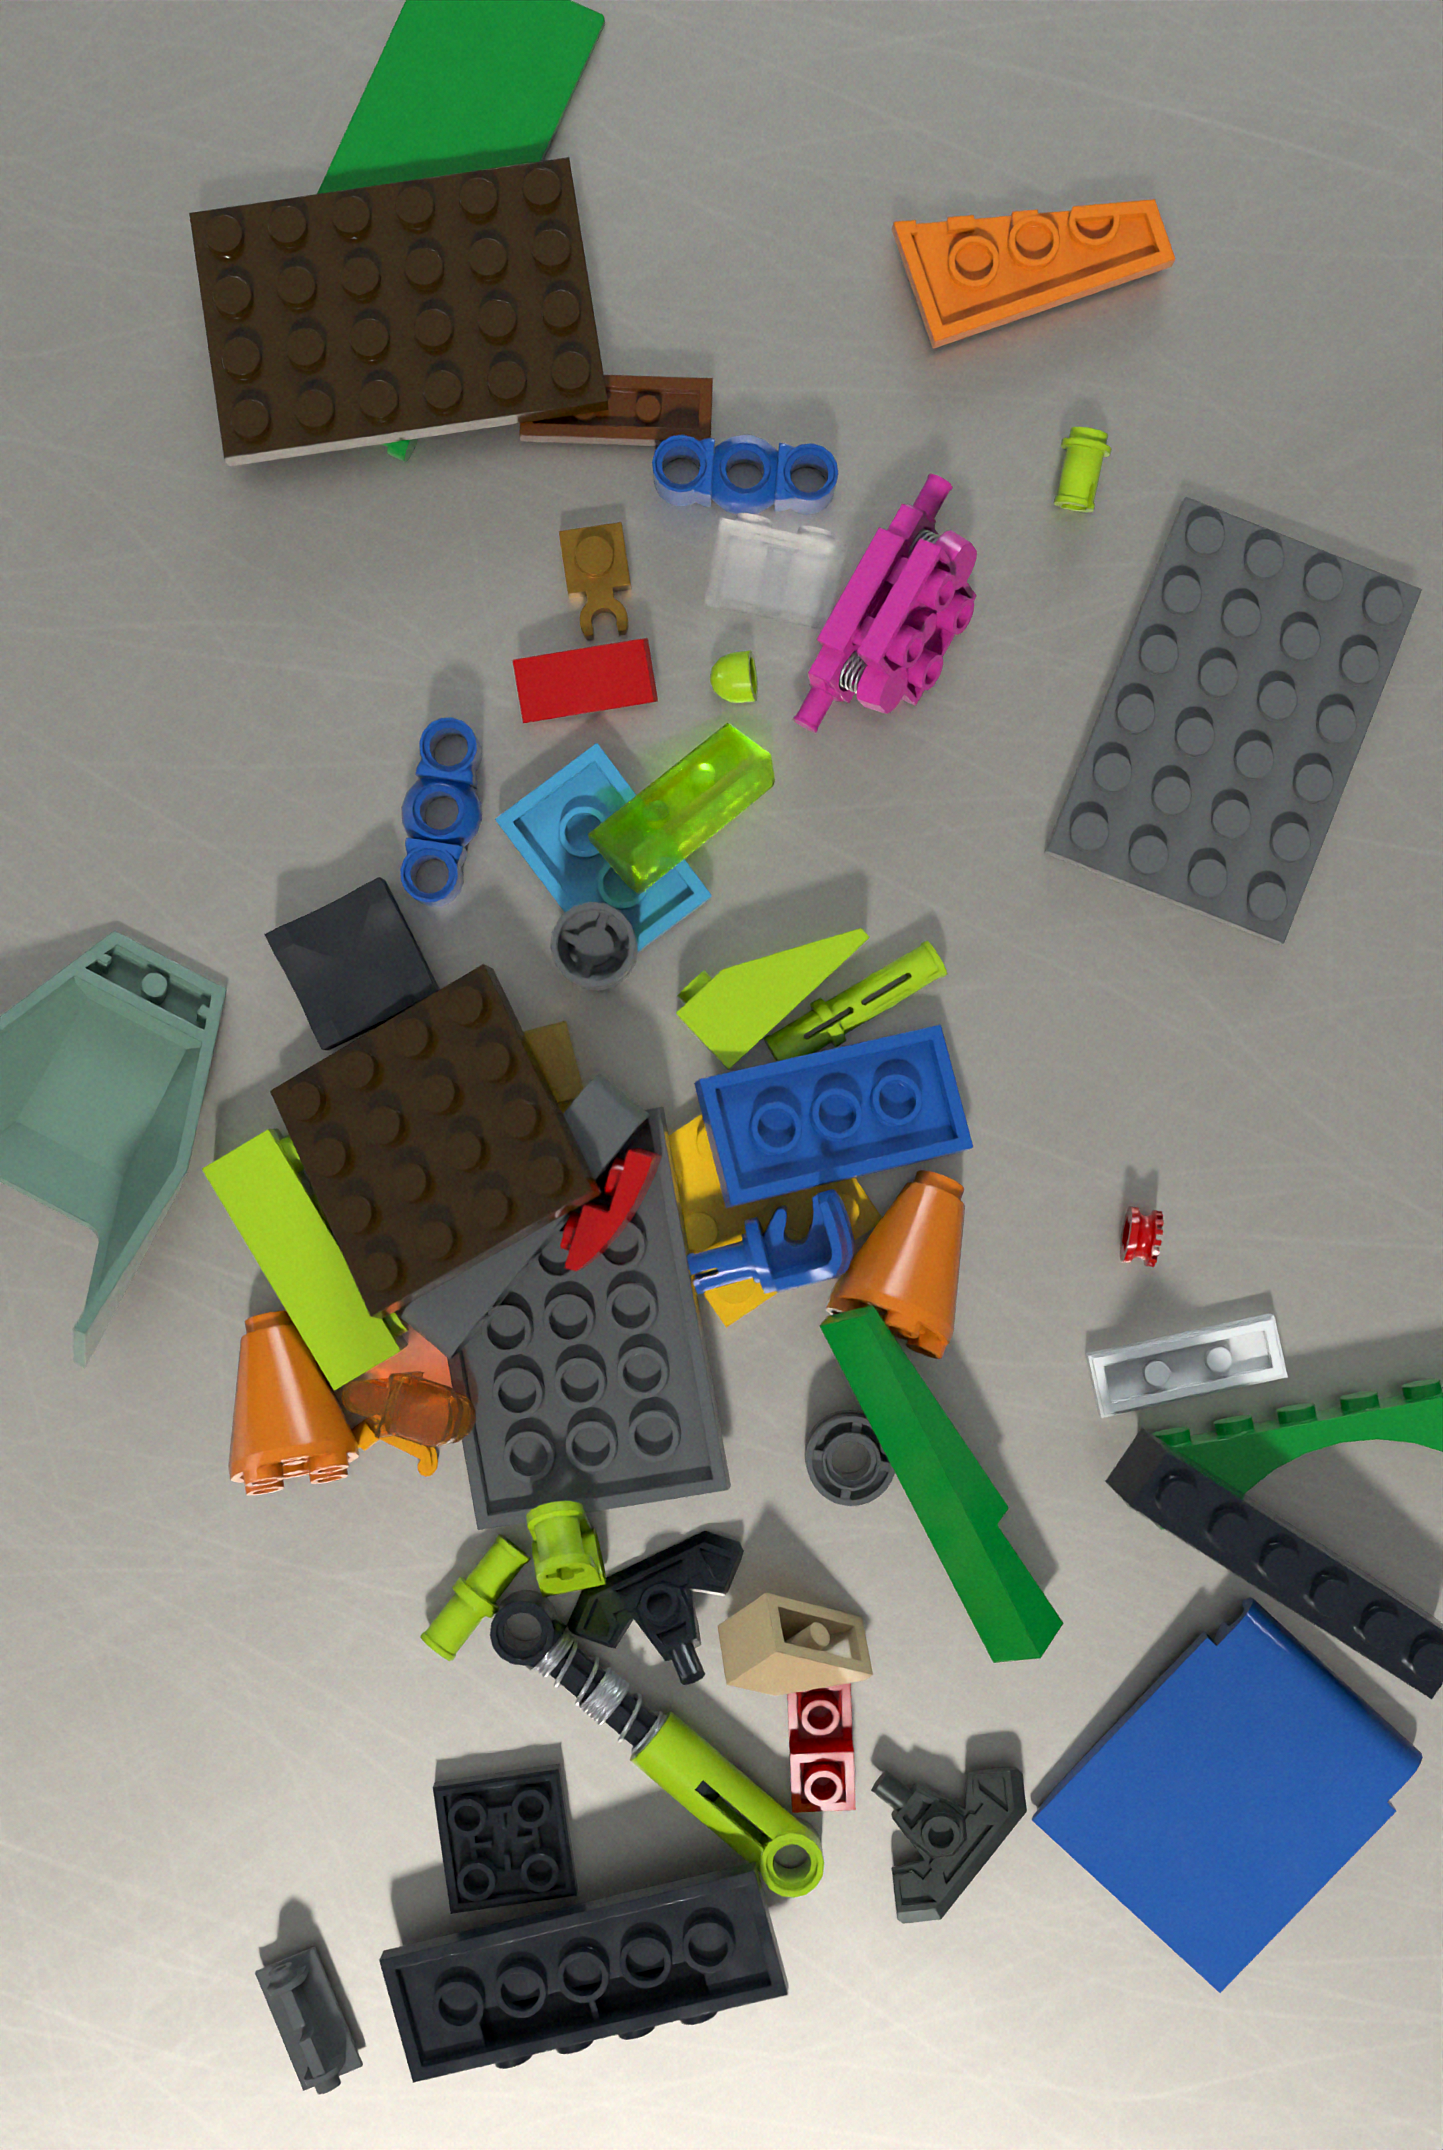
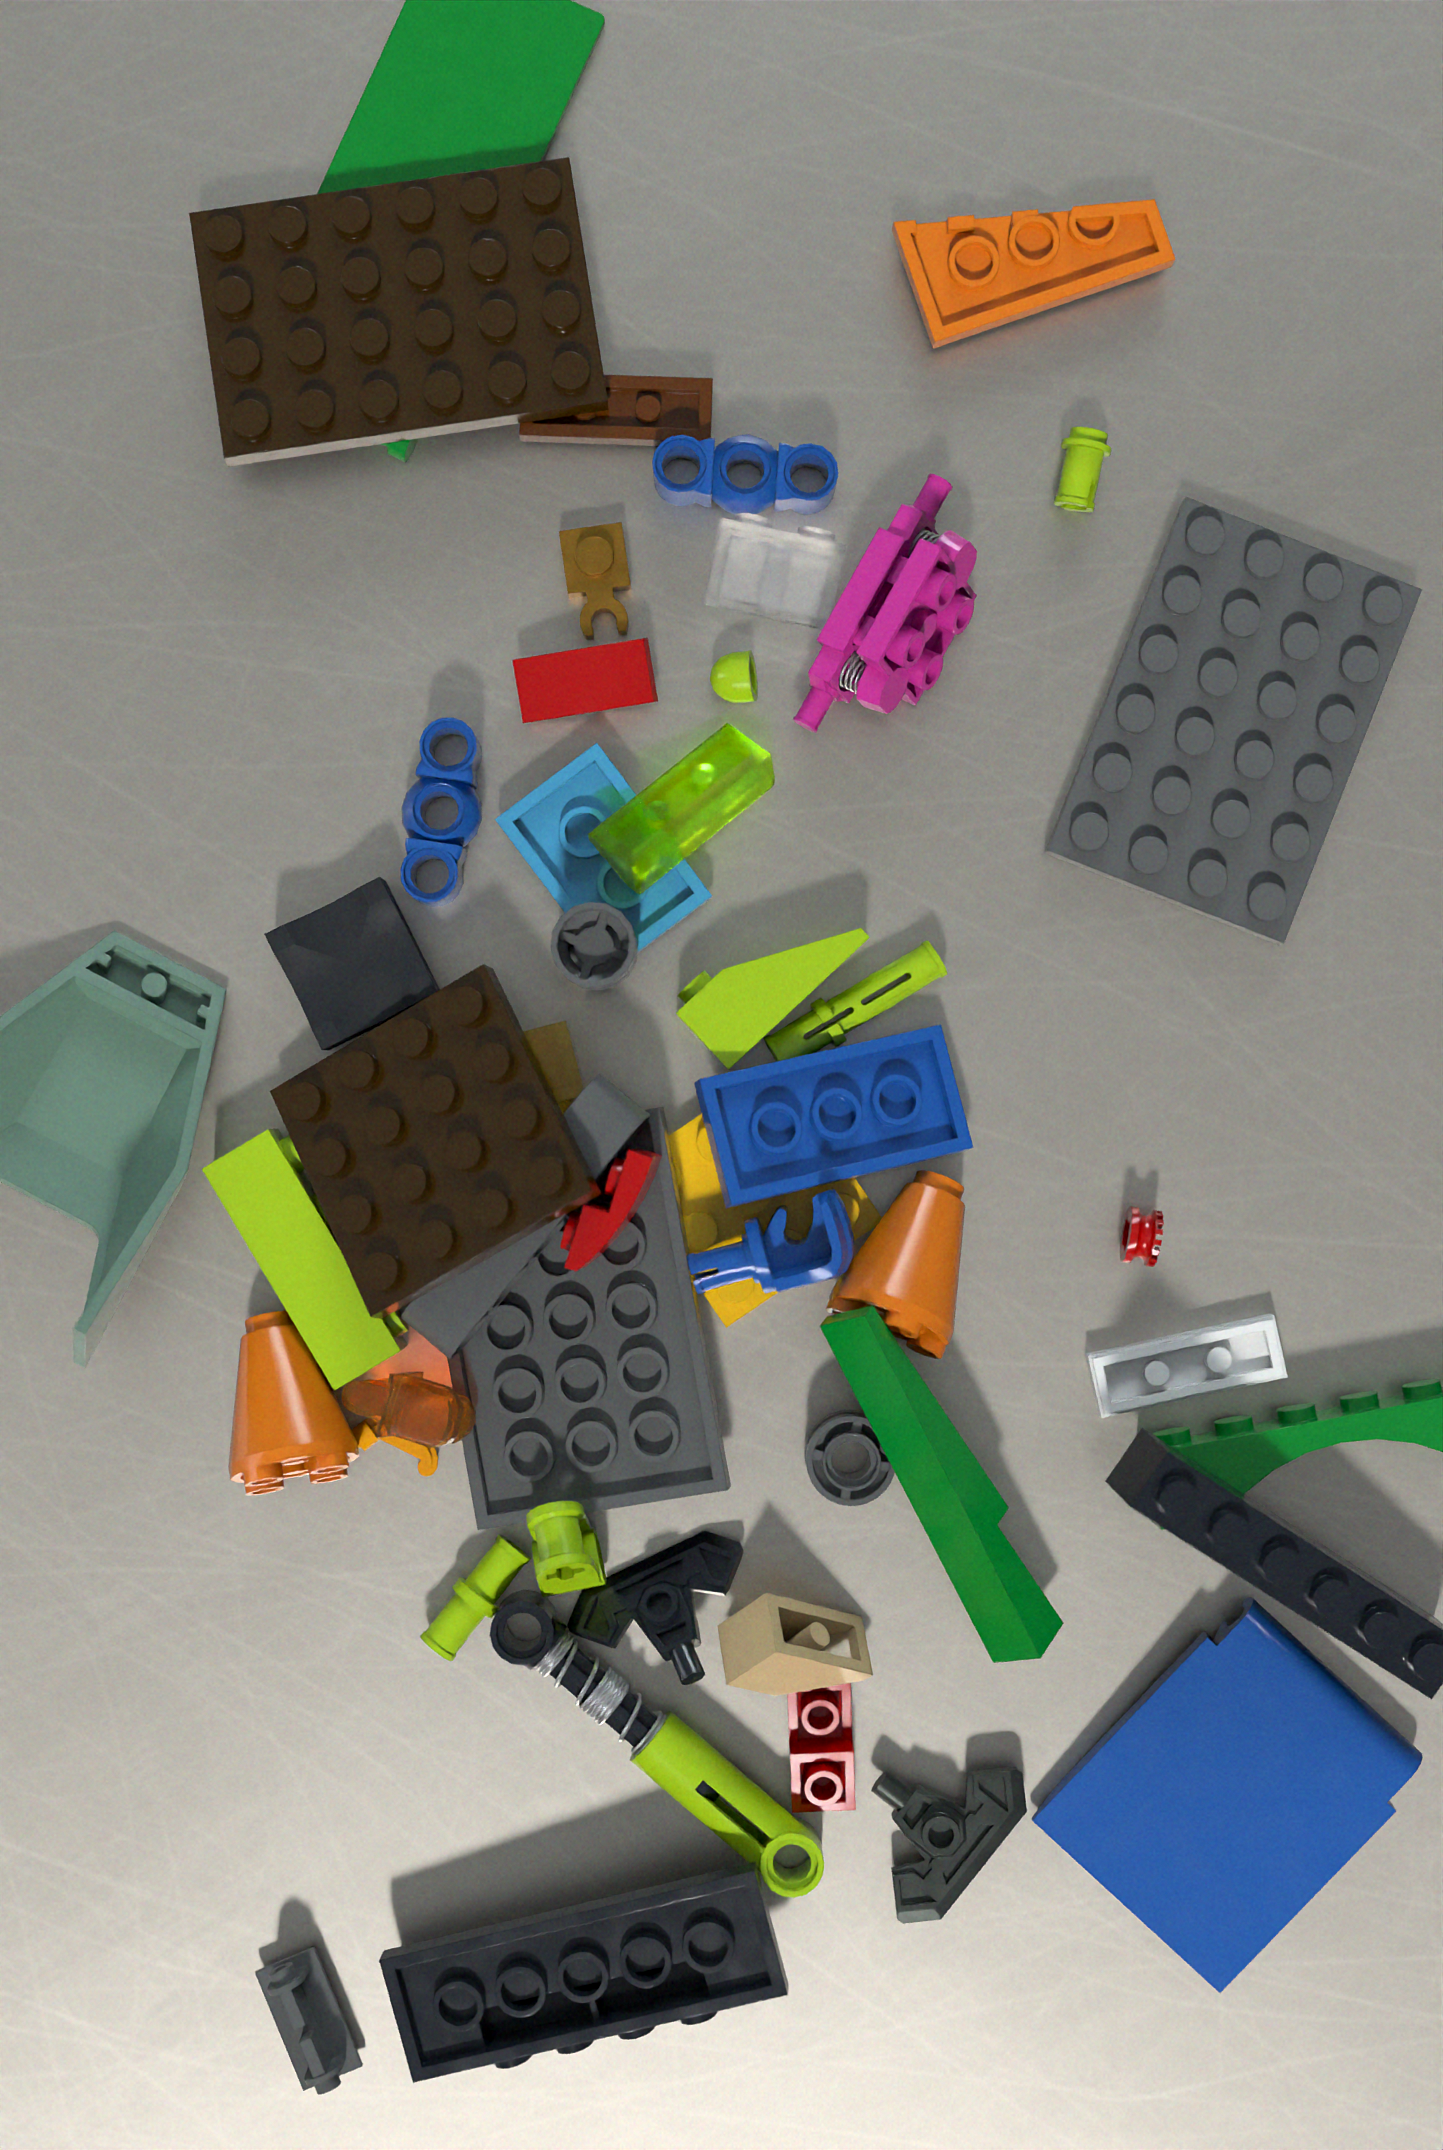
black tile [433,1764,578,1914] -> none

